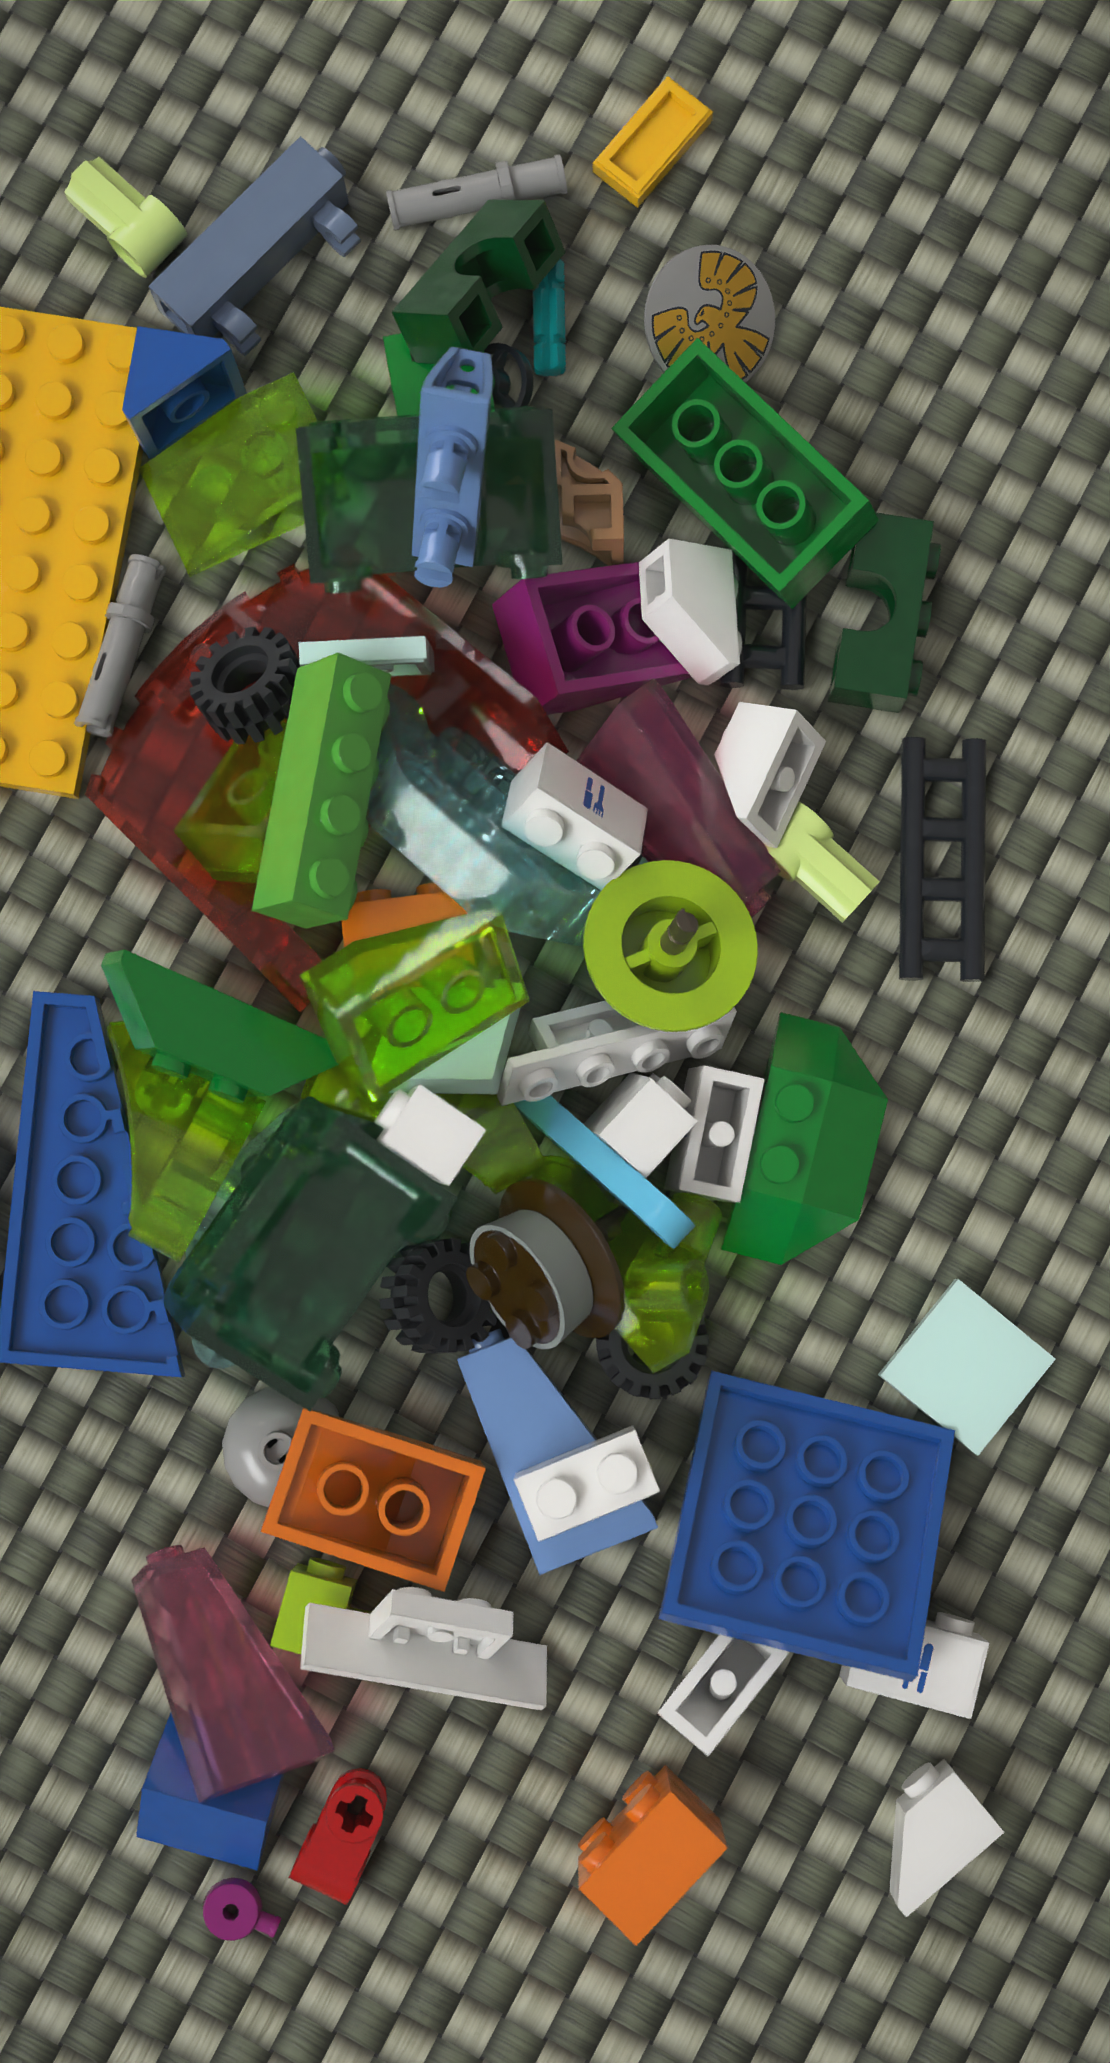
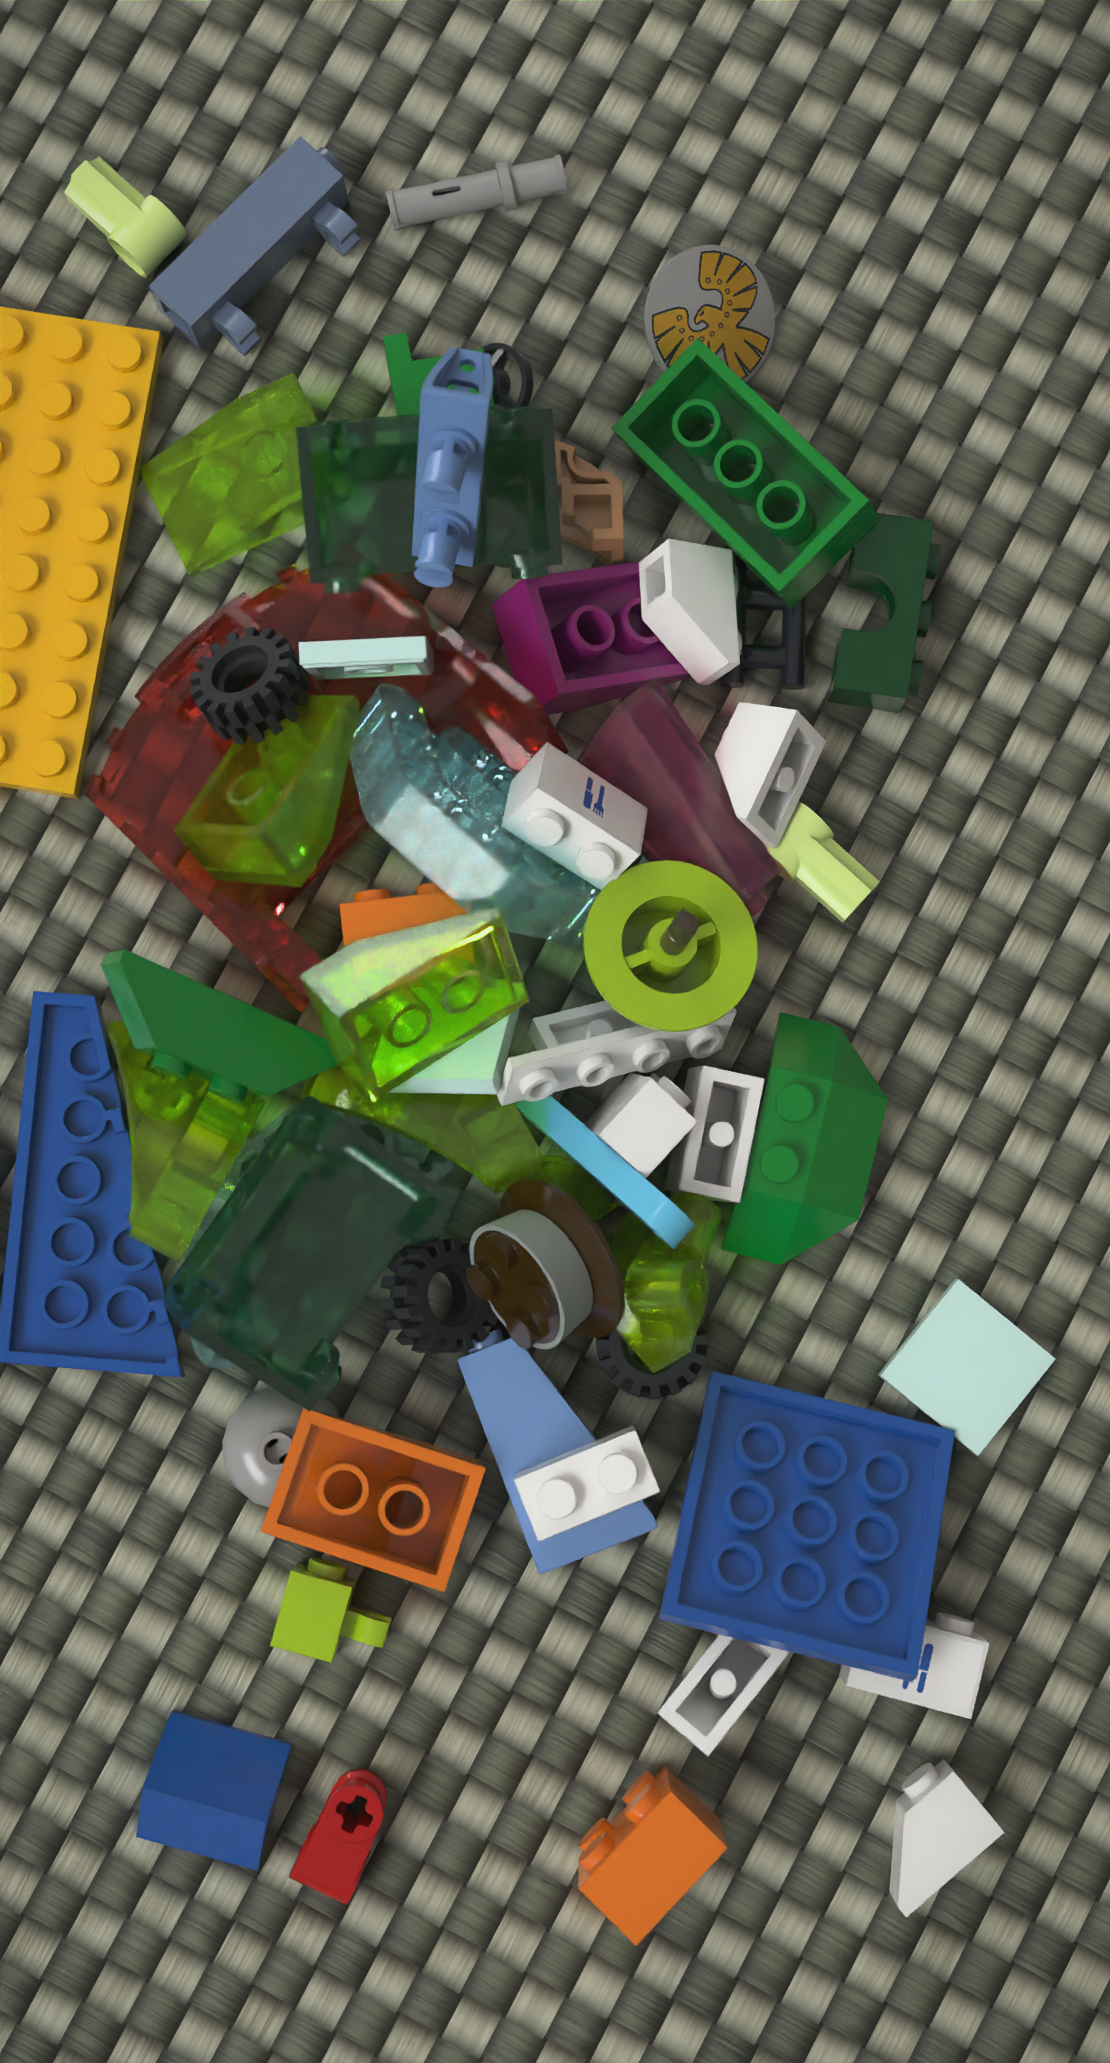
light grey pin [74,554,167,737] -> none
blue slope [122,326,247,461] -> none
clear pink slope [131,1545,335,1803] -> none
magenta piece [202,1878,282,1941] -> none
bright green brick [252,652,392,929] -> none
white bracket [300,1587,547,1711] -> none
white brick [374,1085,486,1185] -> none
dark green arch [392,200,566,366] -> none
teal axle [533,259,566,376] -> none
yellow tile [592,76,713,208] -> none
black bar [899,737,986,982] -> none

